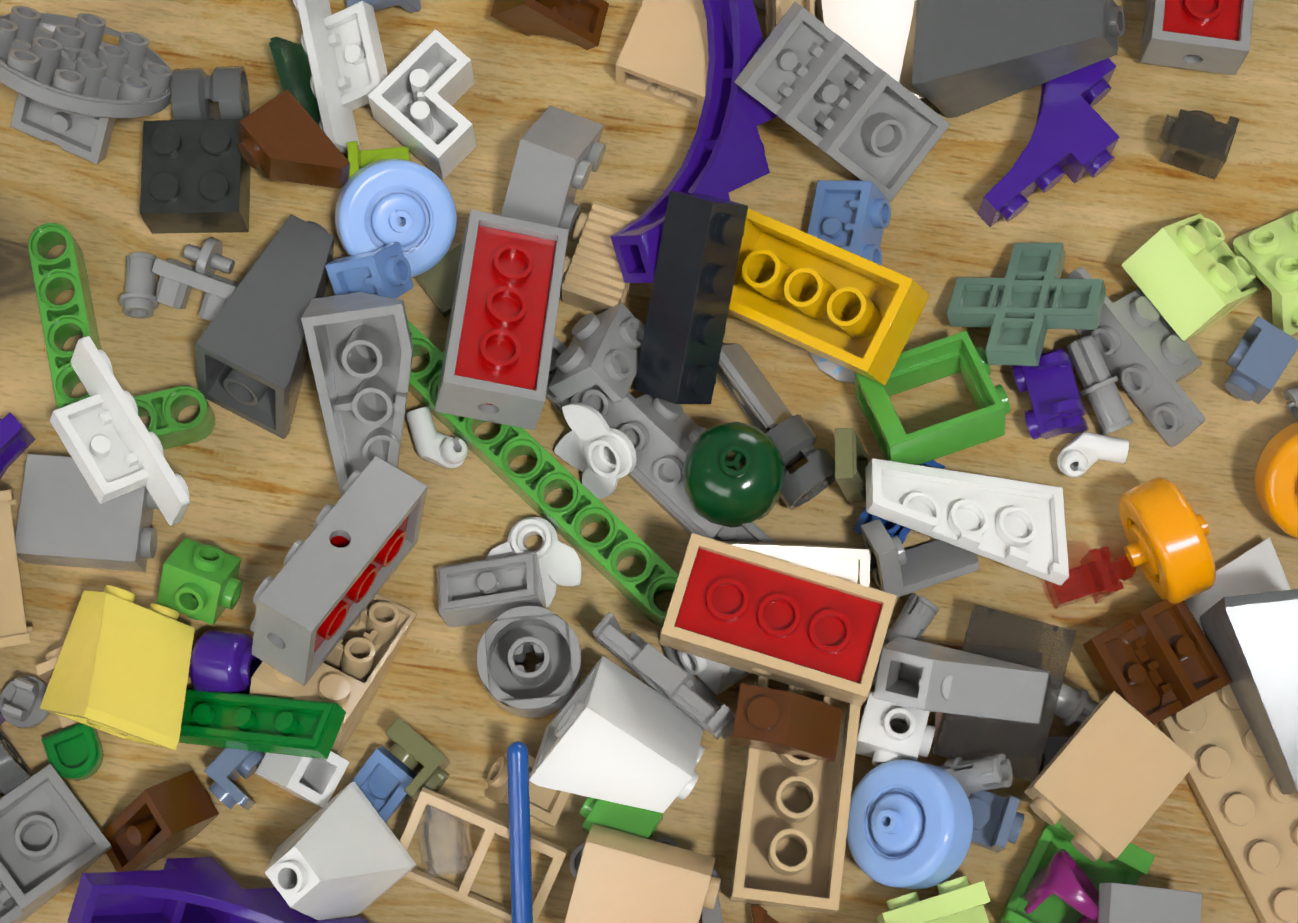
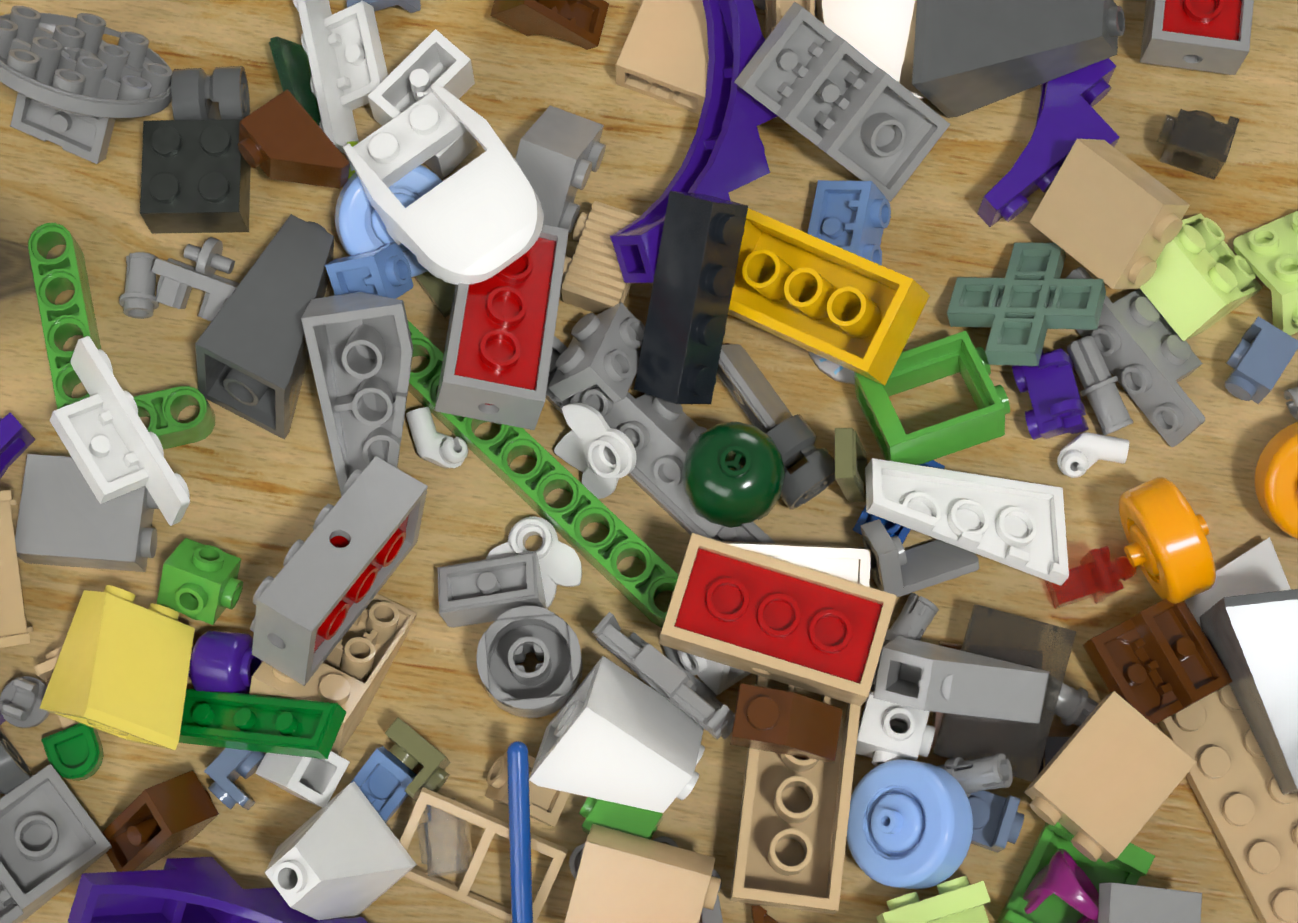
none -> white slope [343,82,544,285]
none -> tan brick [1029,138,1190,289]

